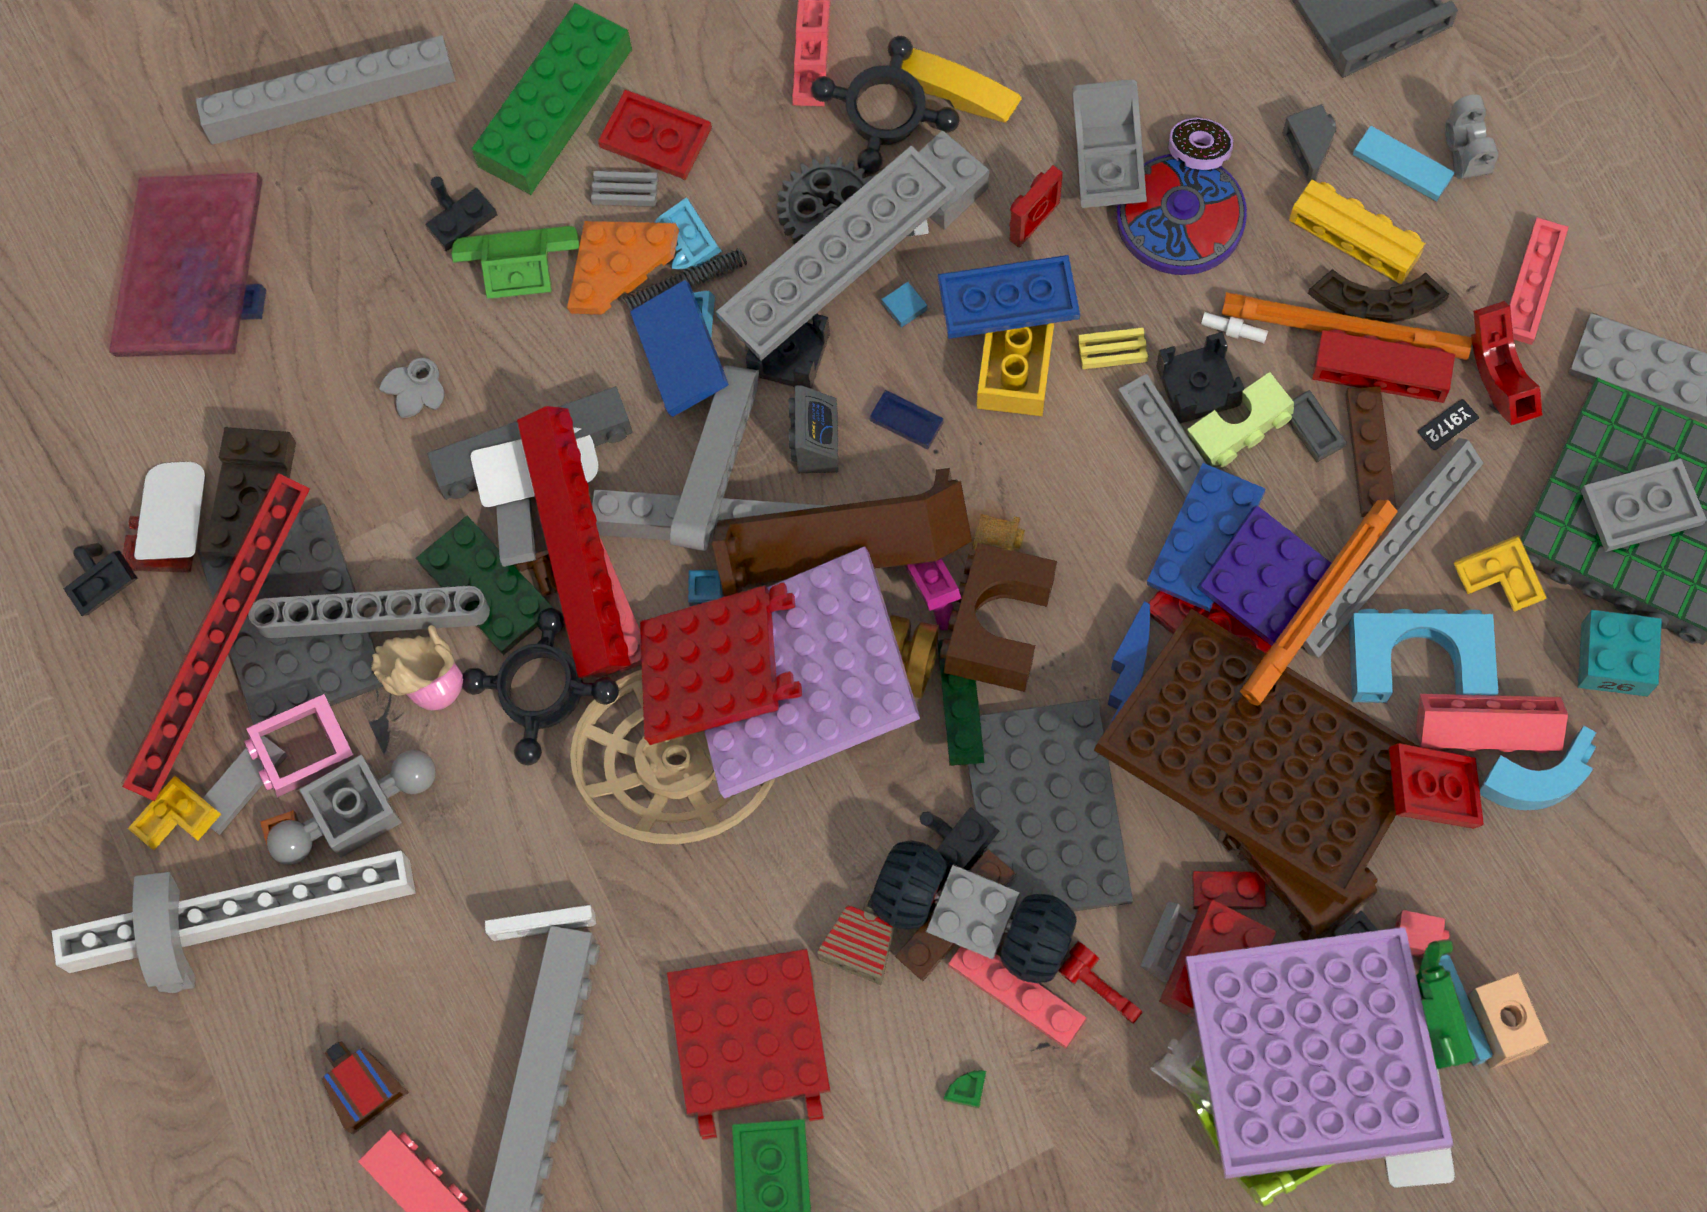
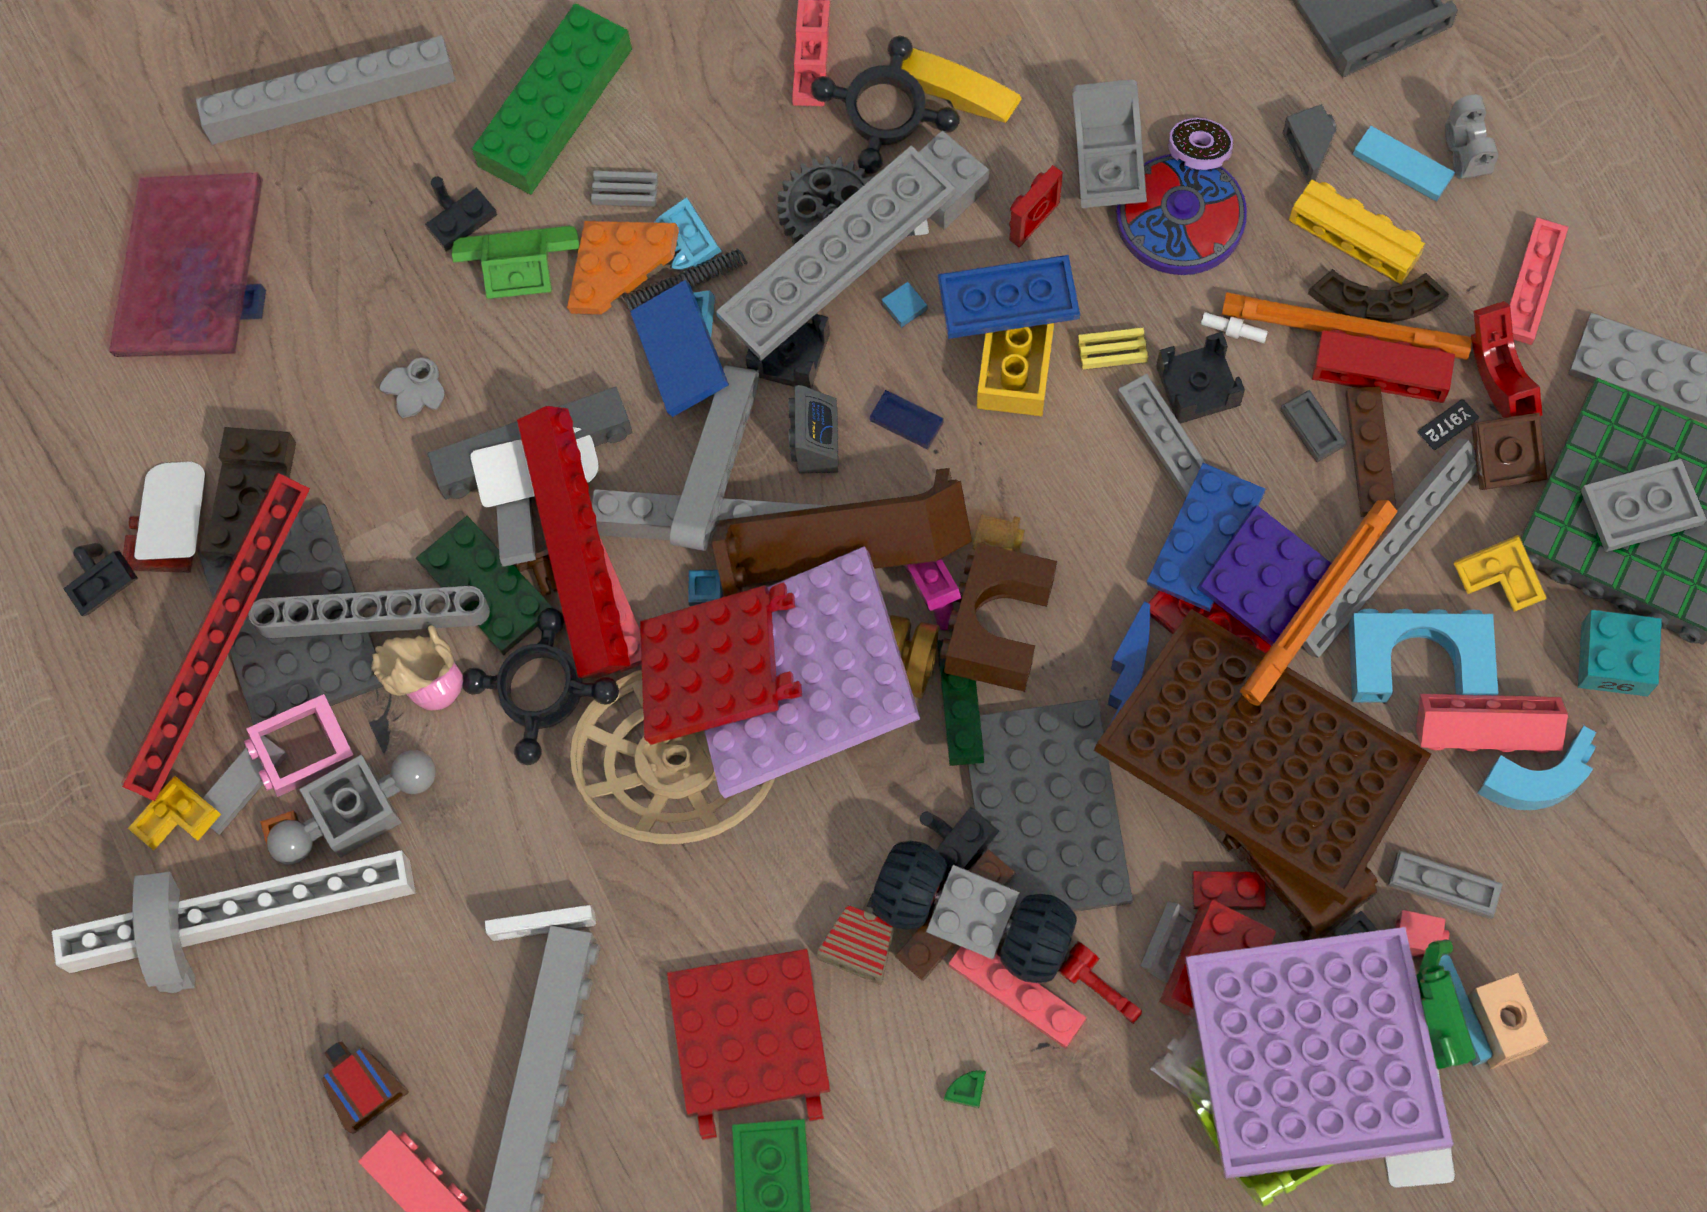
red plate [598,90,712,180] -> none
yellowish green arch [1187,372,1294,467] -> none
red plate [1389,743,1484,829] -> none
none -> light grey tile [1388,850,1503,919]
none -> reddish brown tile [1471,413,1548,490]

